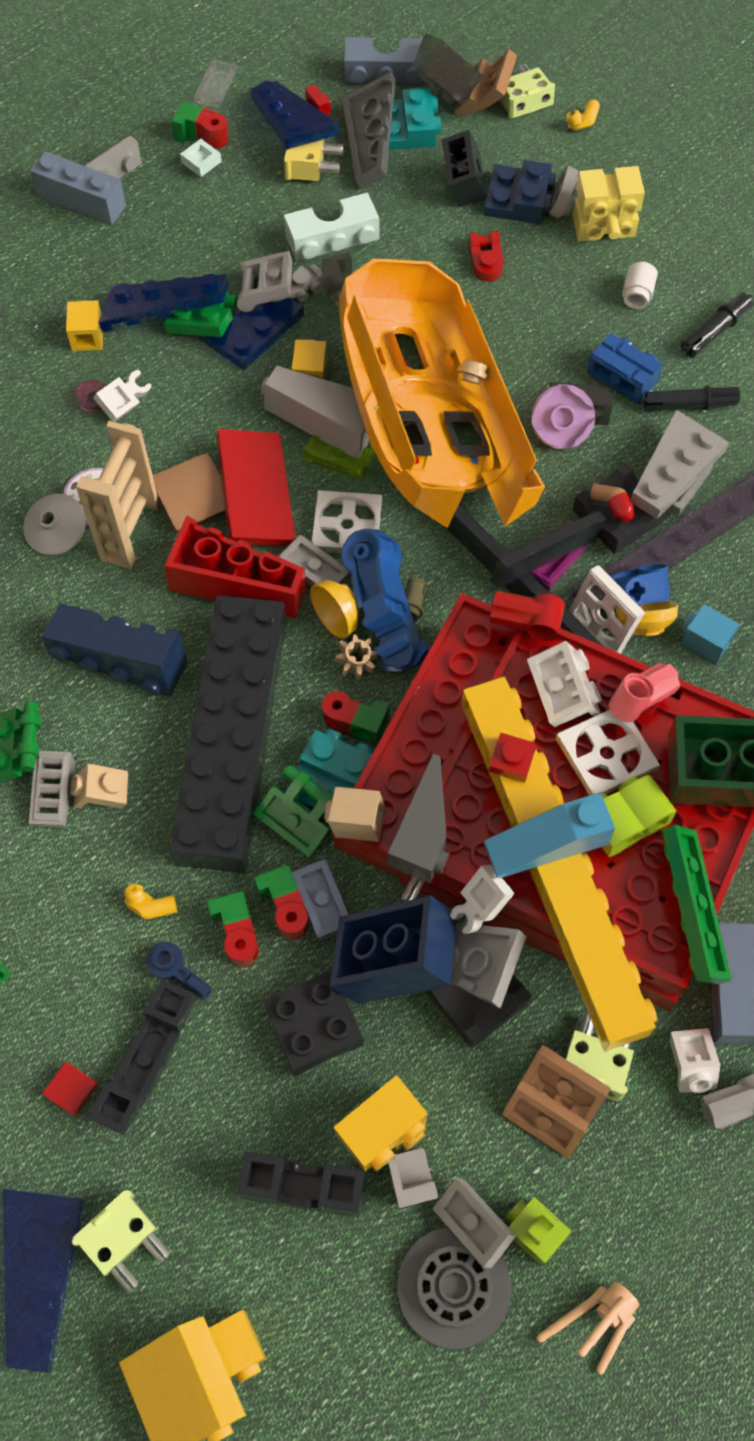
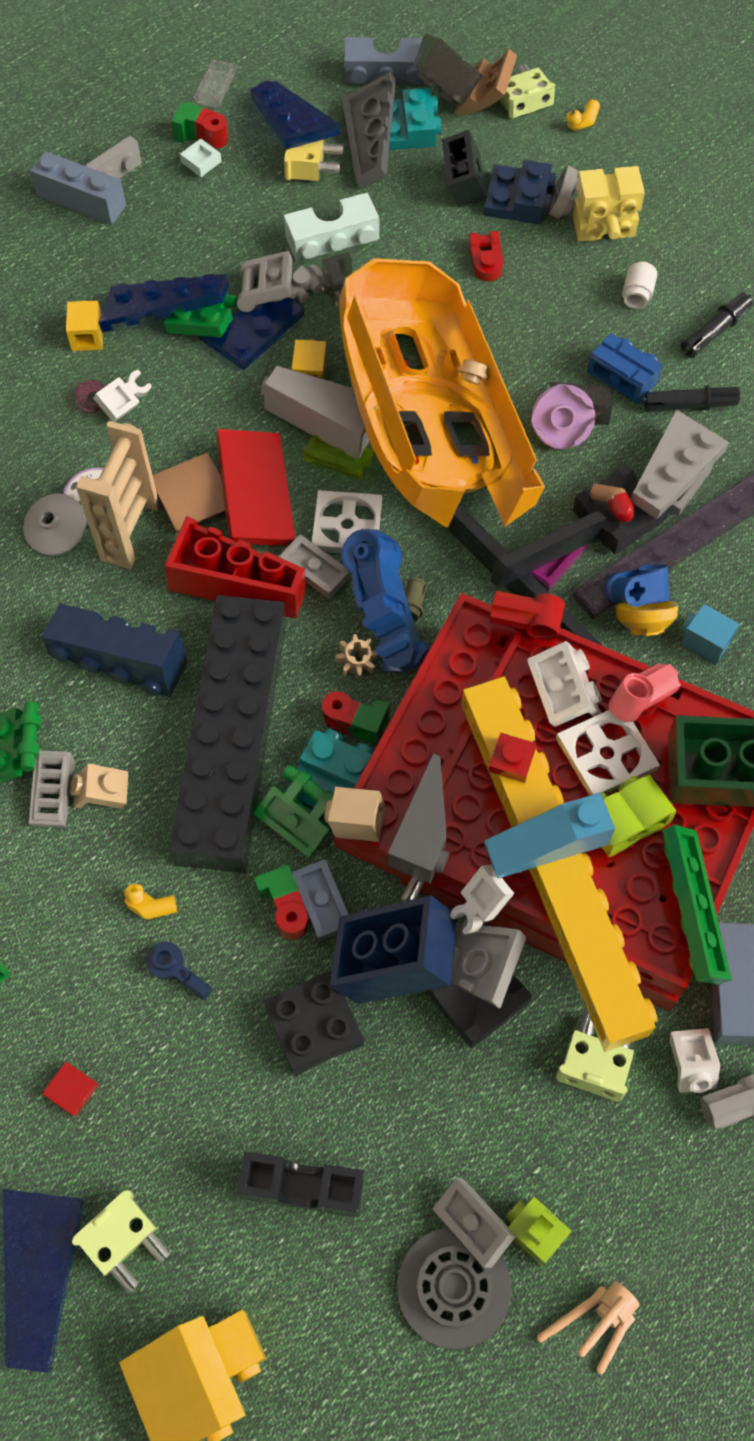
black slope [87,979,196,1135] -> none
leg [207,891,259,968] -> none
red plate [305,84,331,128] -> none
yellow piece [310,580,359,639] -> none
yellow brick [333,1075,428,1172] -> none
light grey panel [387,1148,438,1208] -> none
medium nougat slope [502,1045,611,1159] -> none
white piece [568,565,645,654] -> none

